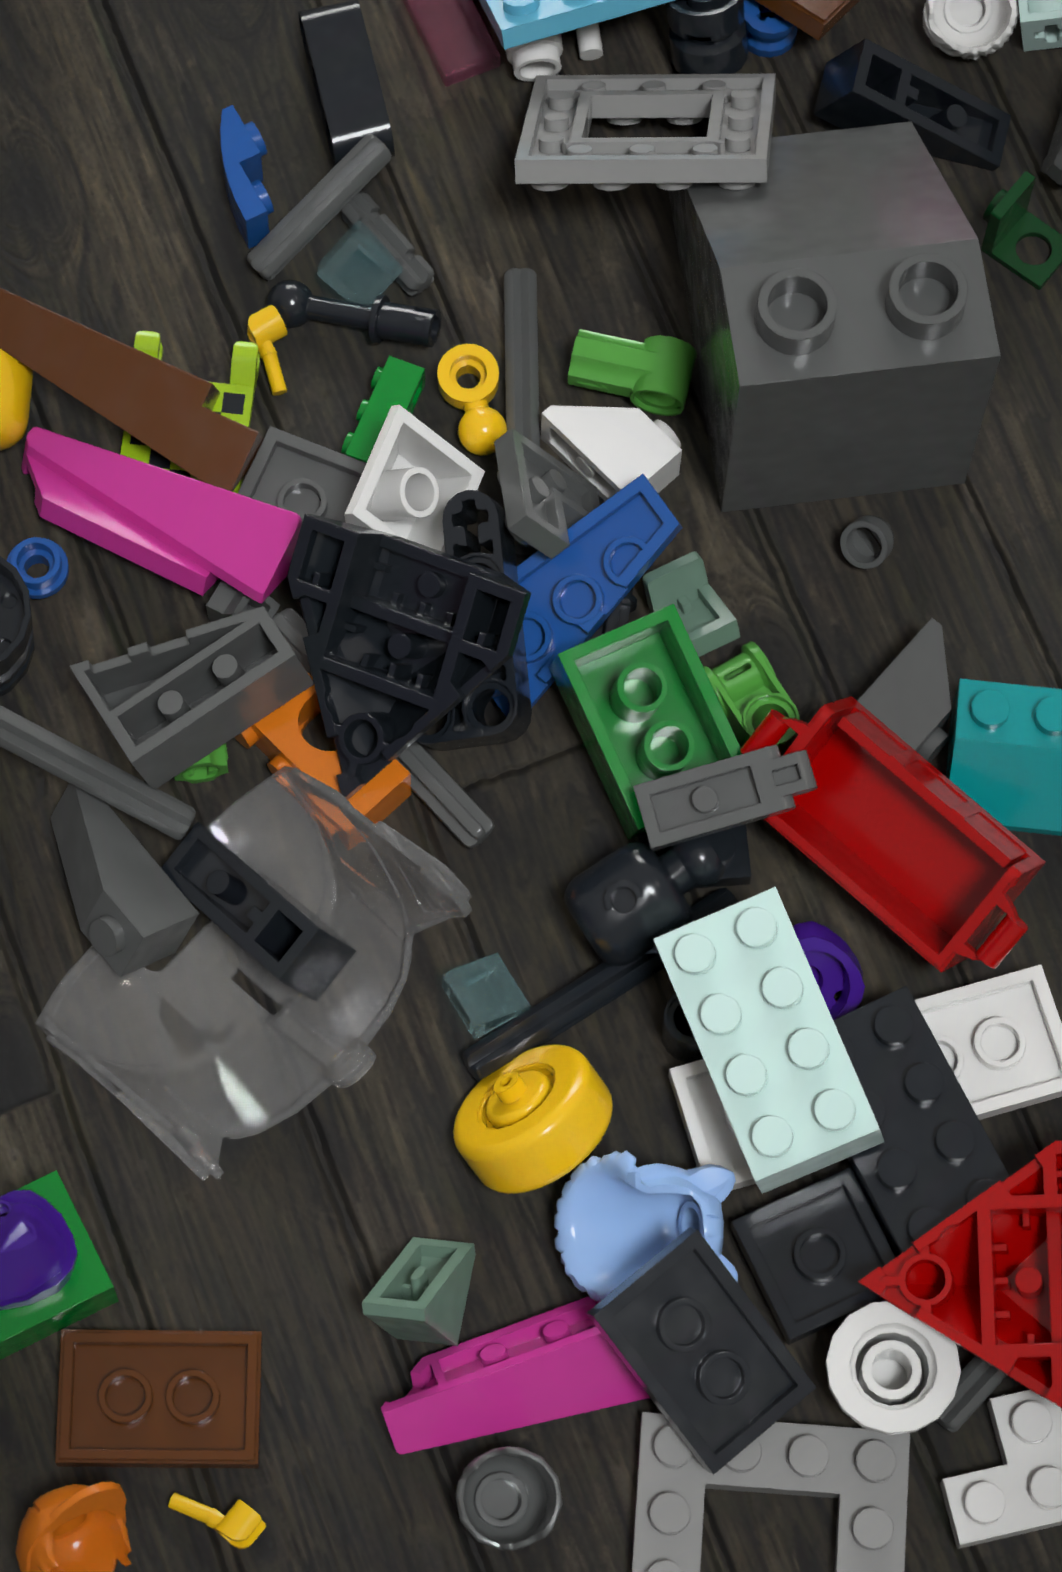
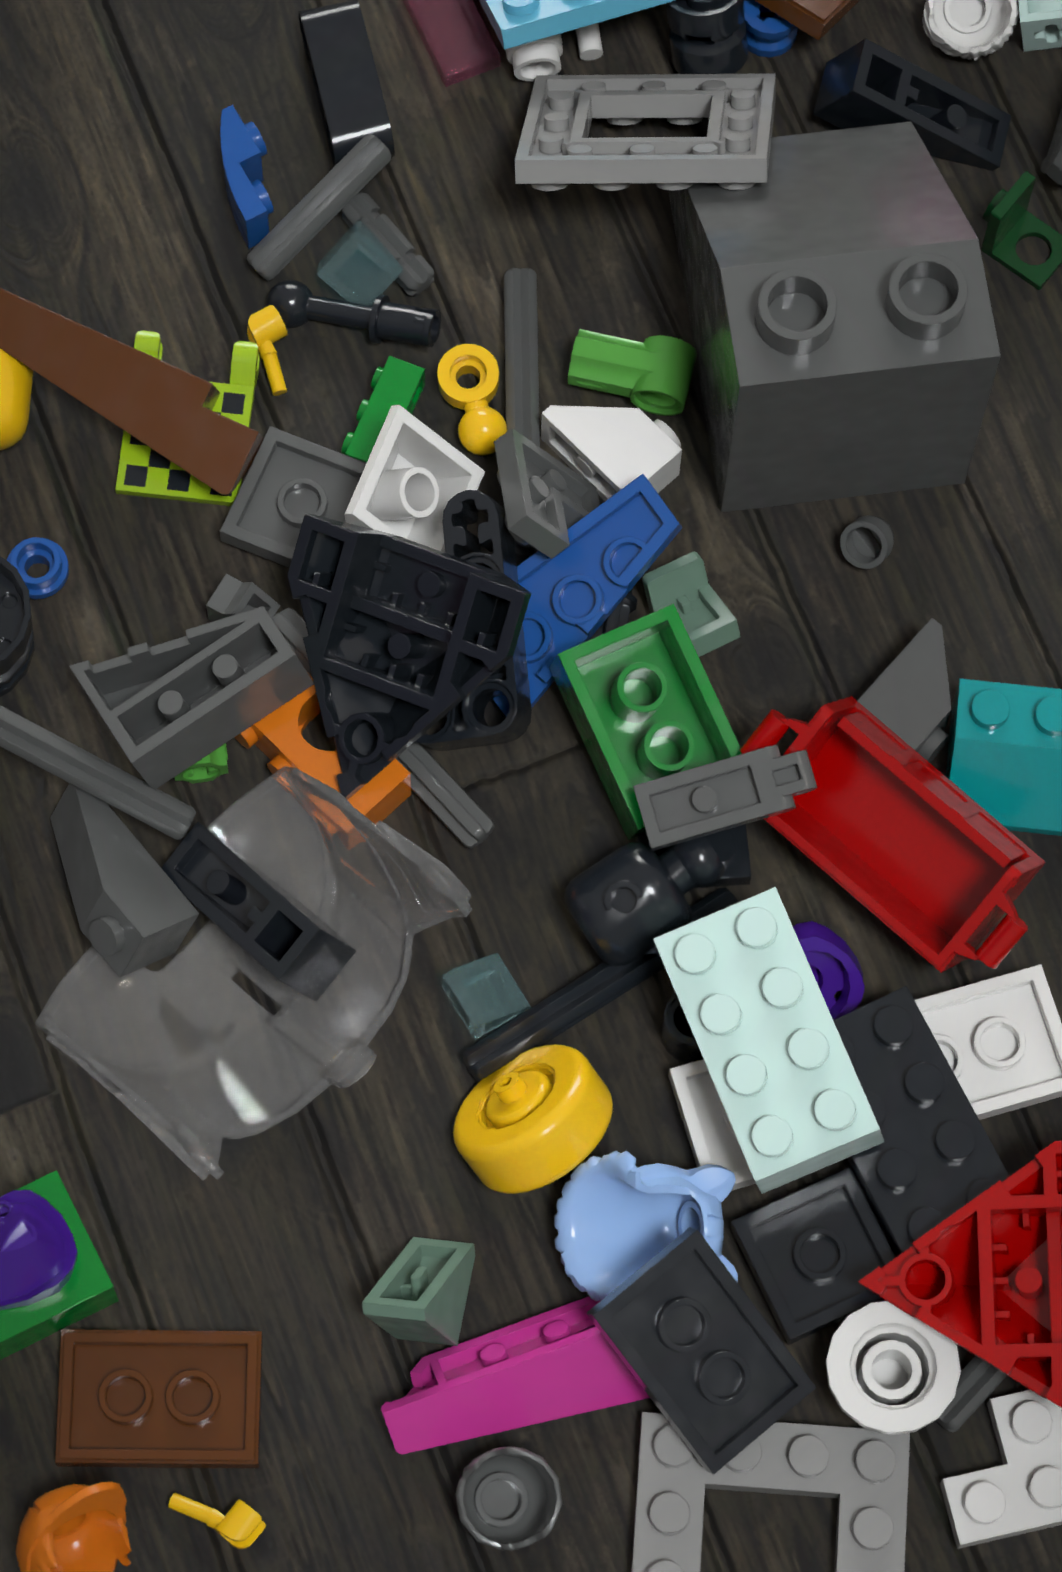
dark pink wedge [21,427,302,604] -> none
bright green piece [703,641,800,756] -> none

